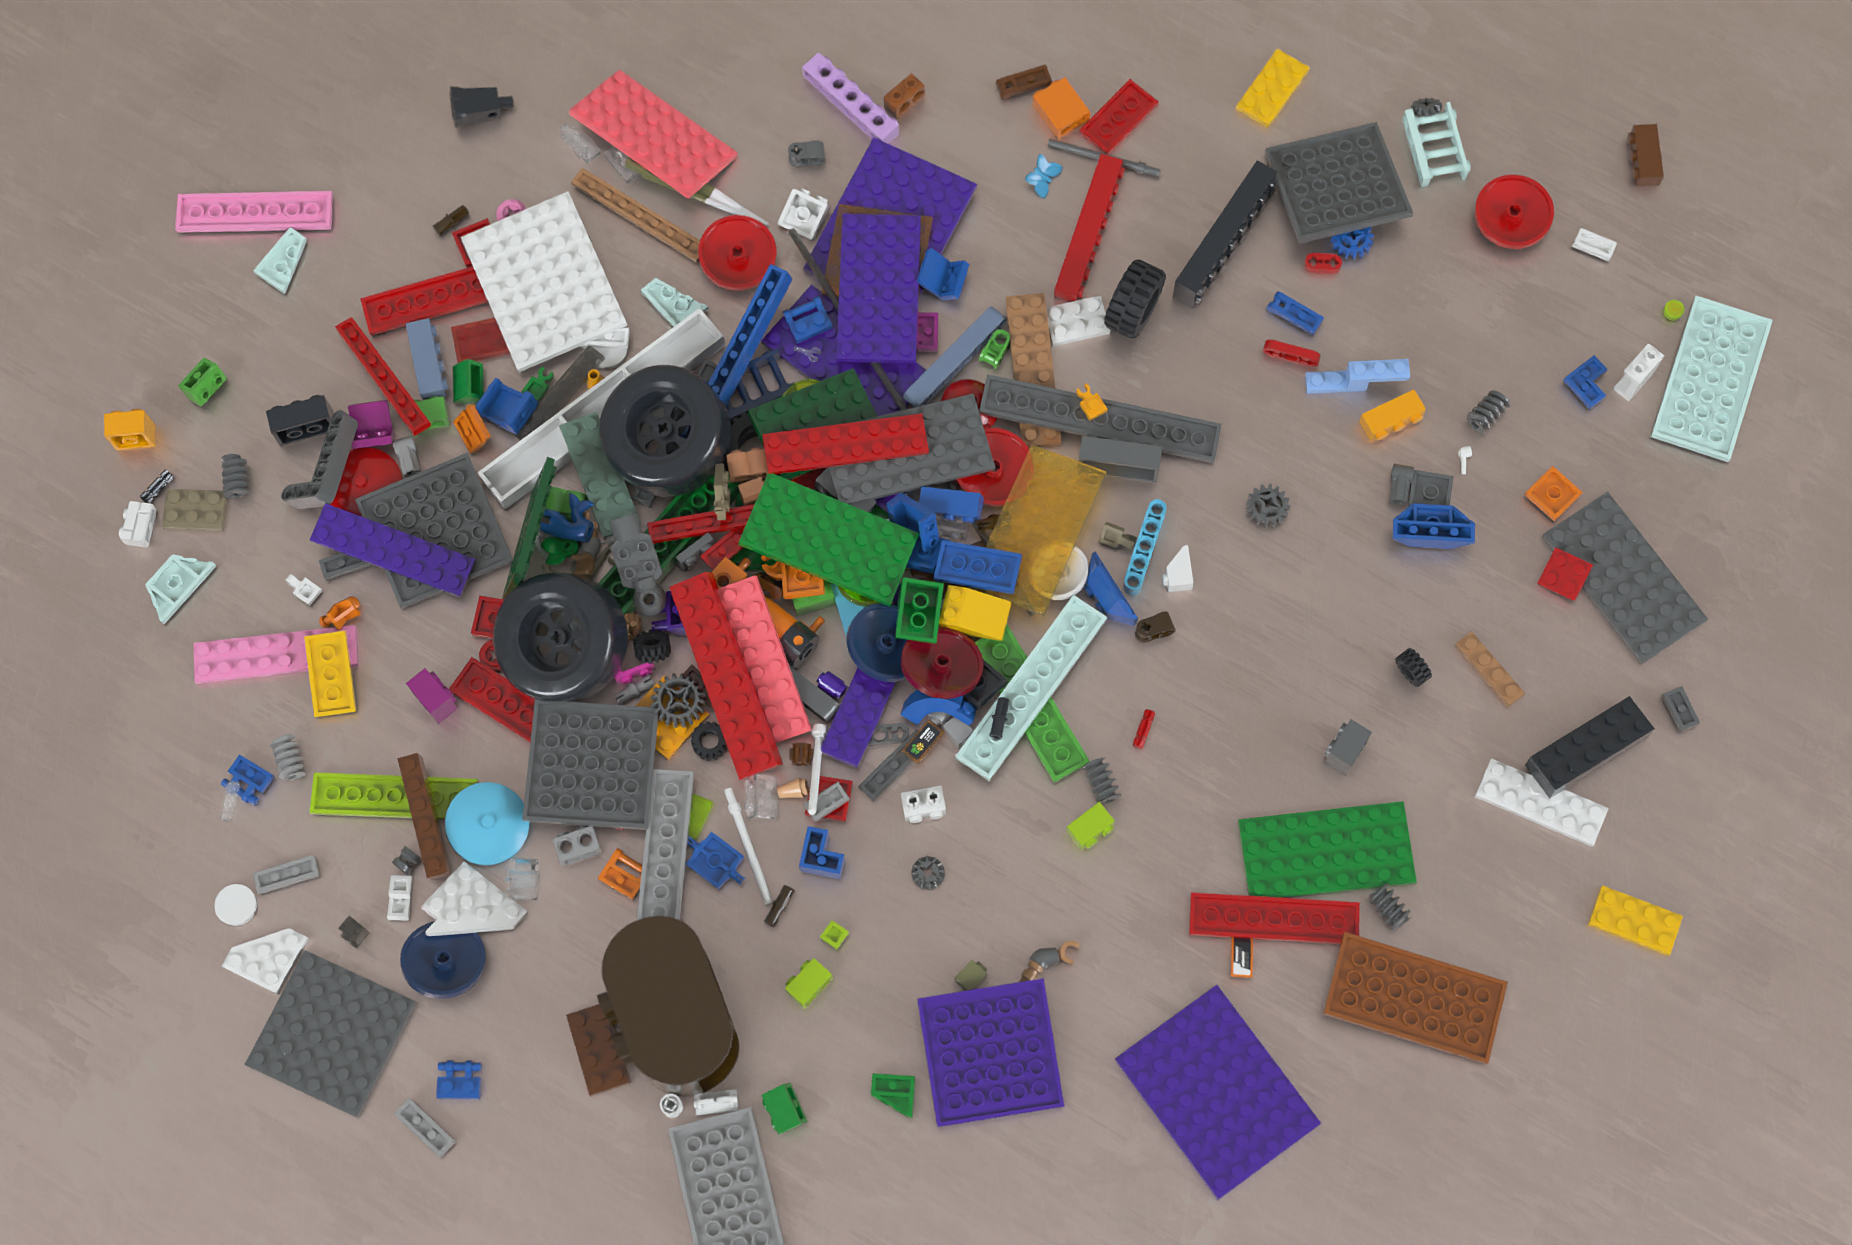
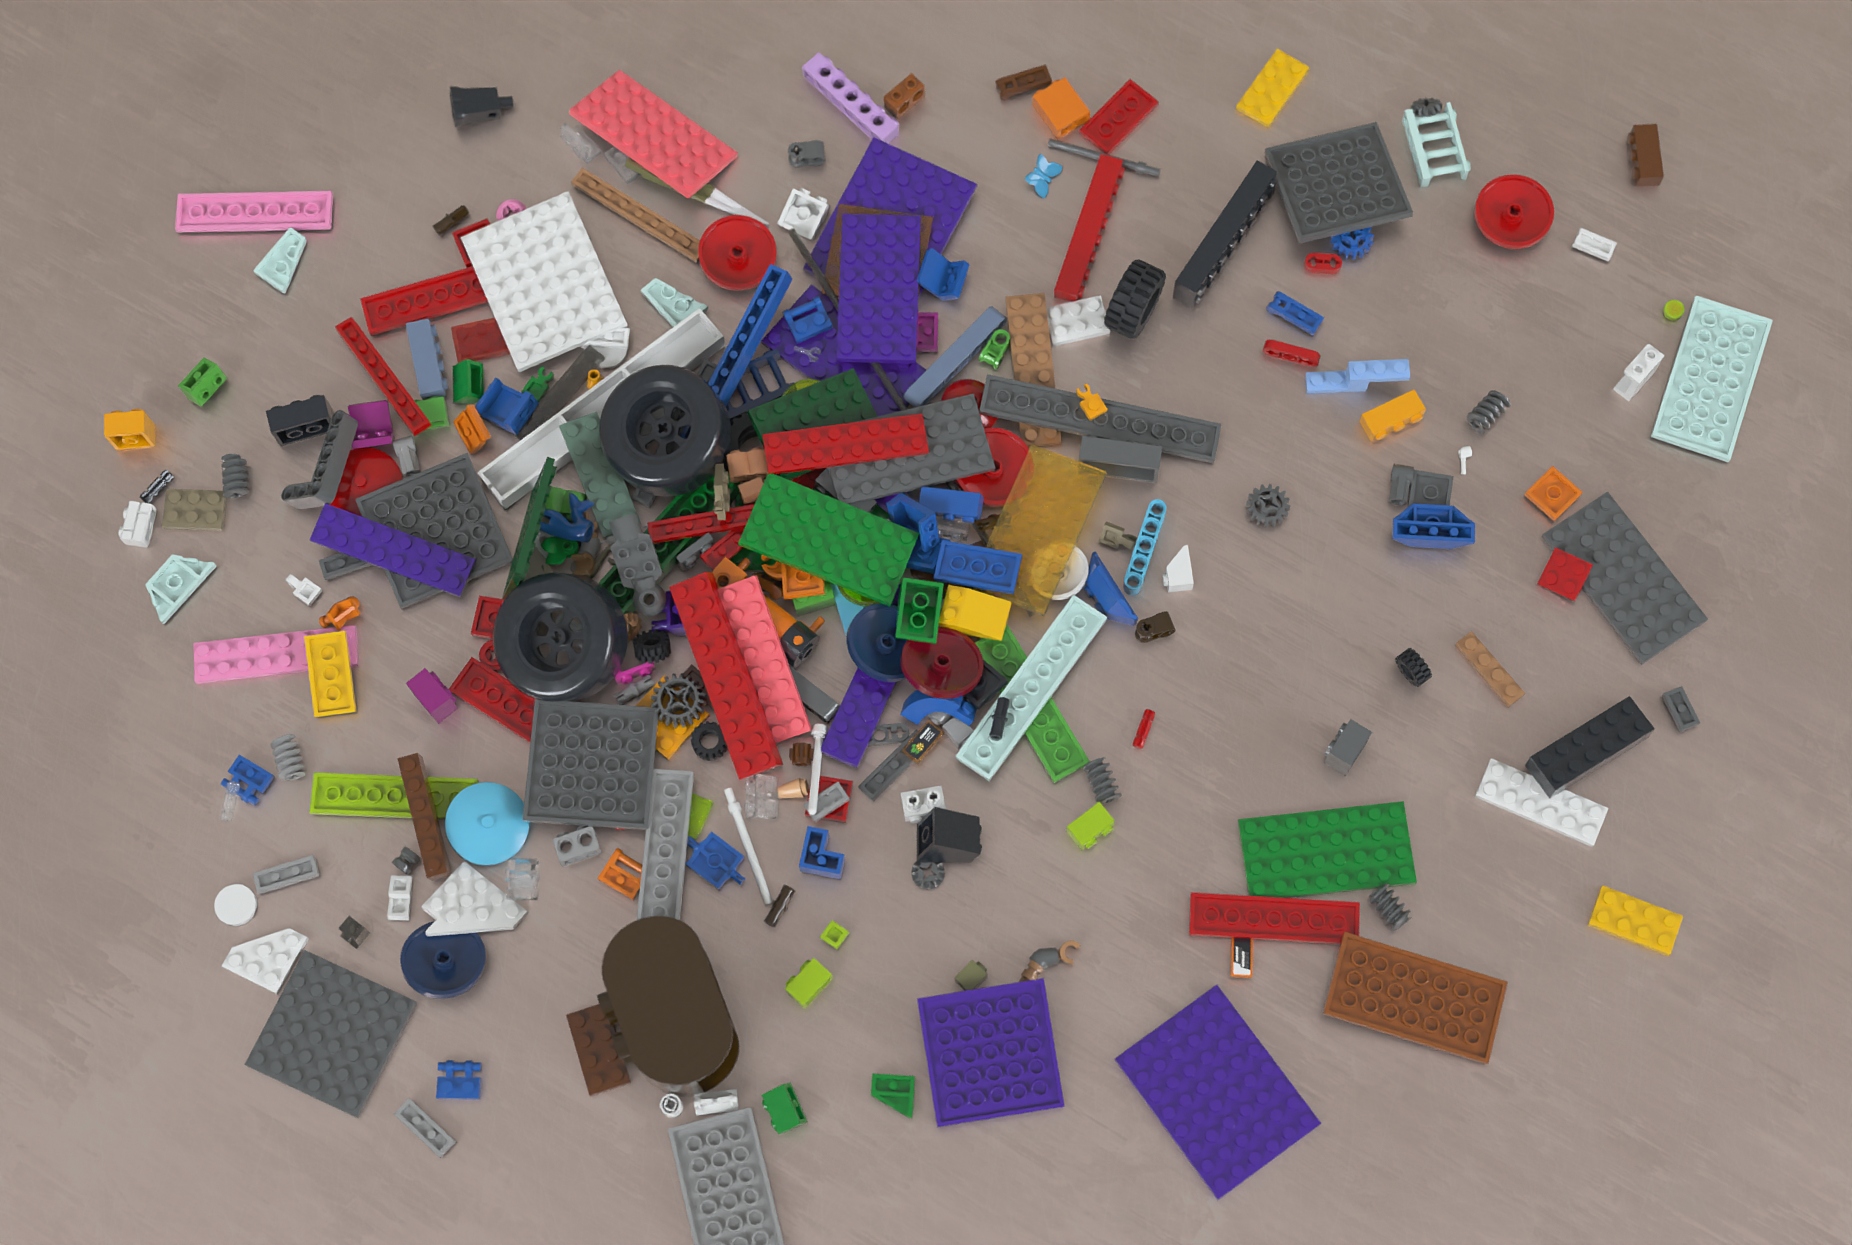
dark purple brick [816,671,848,700] -> none
blue plate [1563,355,1608,410] -> none
none -> black slope [917,807,982,863]

